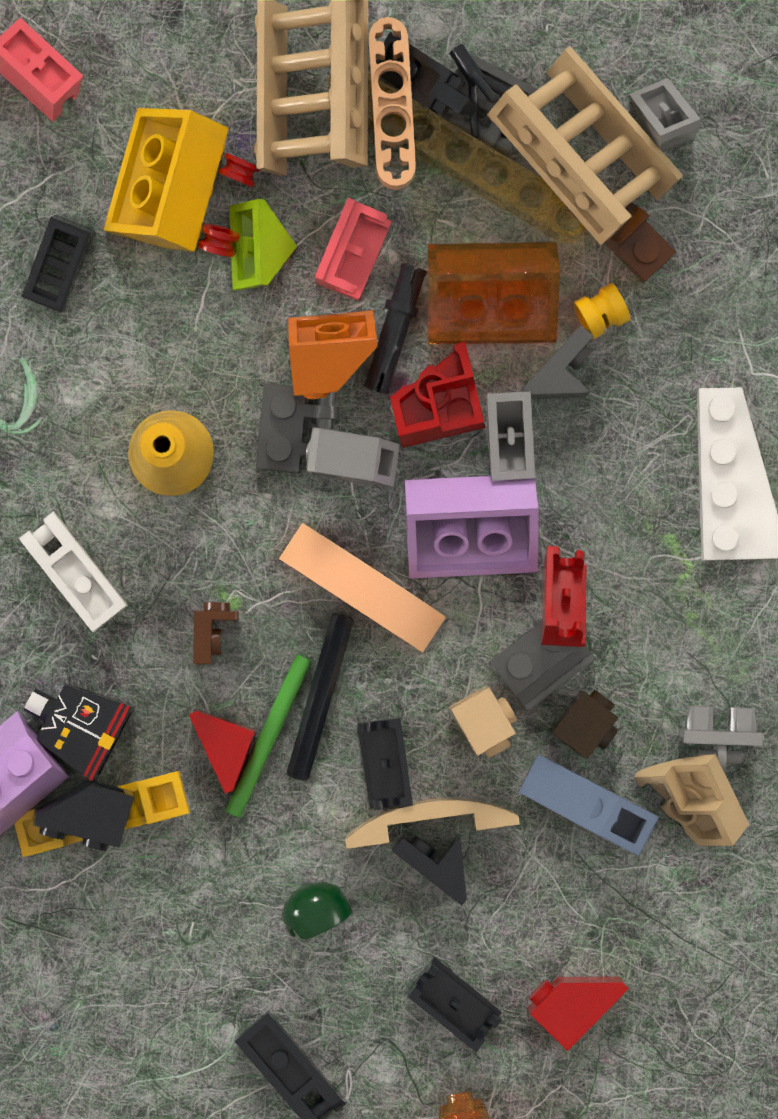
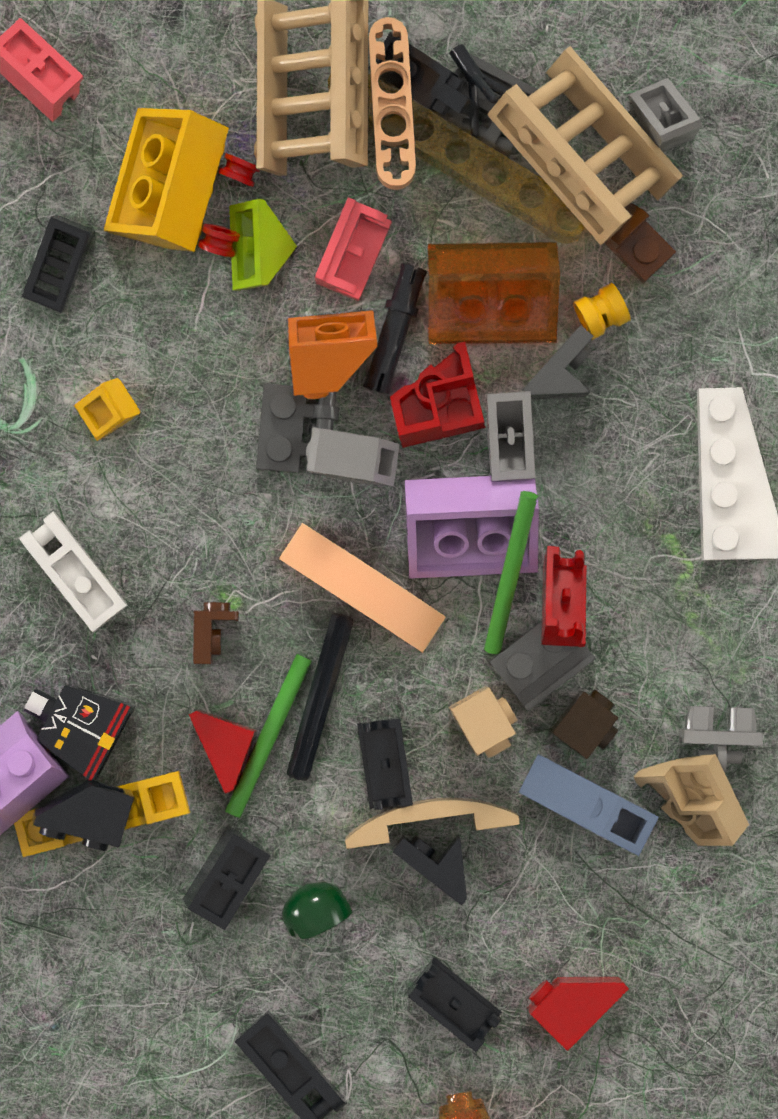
yellow cone [128,410,214,496] -> none
none -> yellow slope [74,378,140,441]
none -> black hinge [183,825,271,930]
none -> bright green bar [484,491,538,654]

